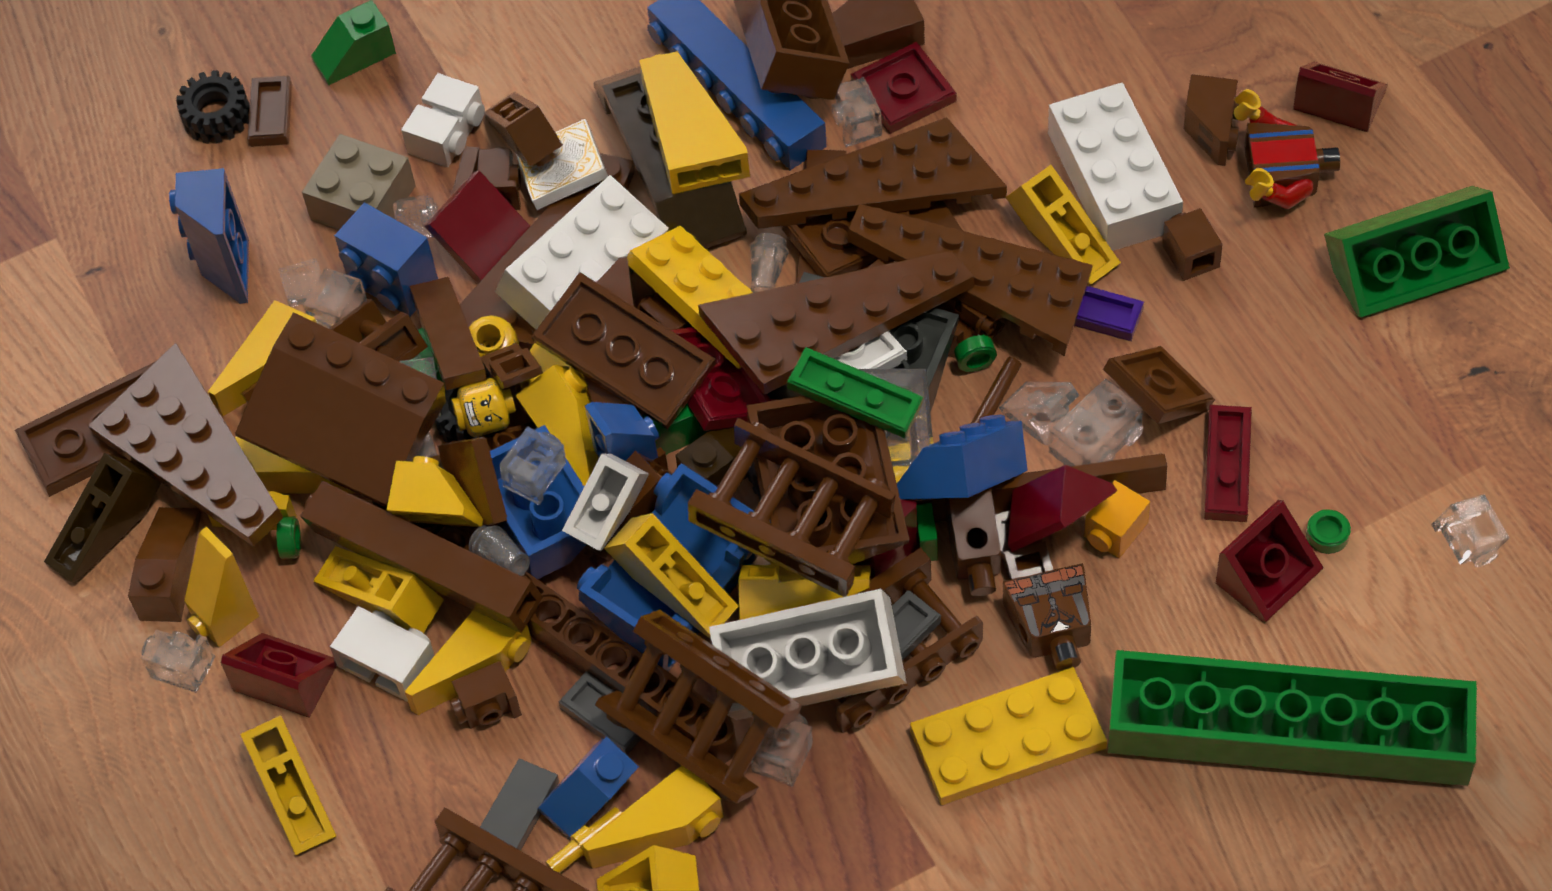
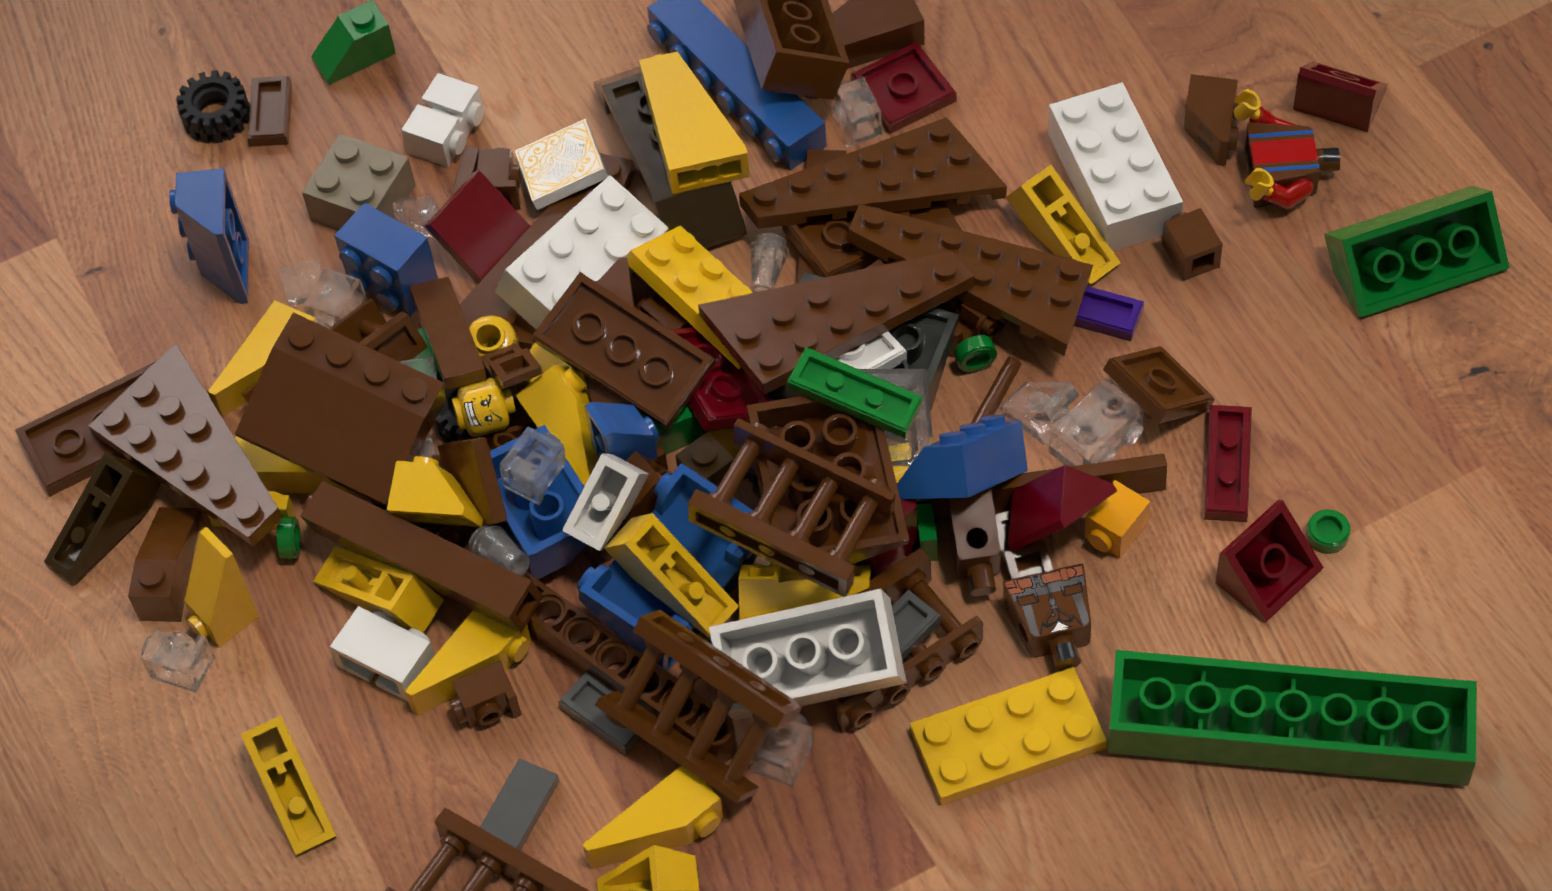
dark red slope [221,633,337,718] -> none
reddish brown slope [484,92,563,167] -> none
blue slope [537,736,639,839] -> none
yellow bar [545,807,621,873] -> none
clear brick [1431,494,1510,567] -> none

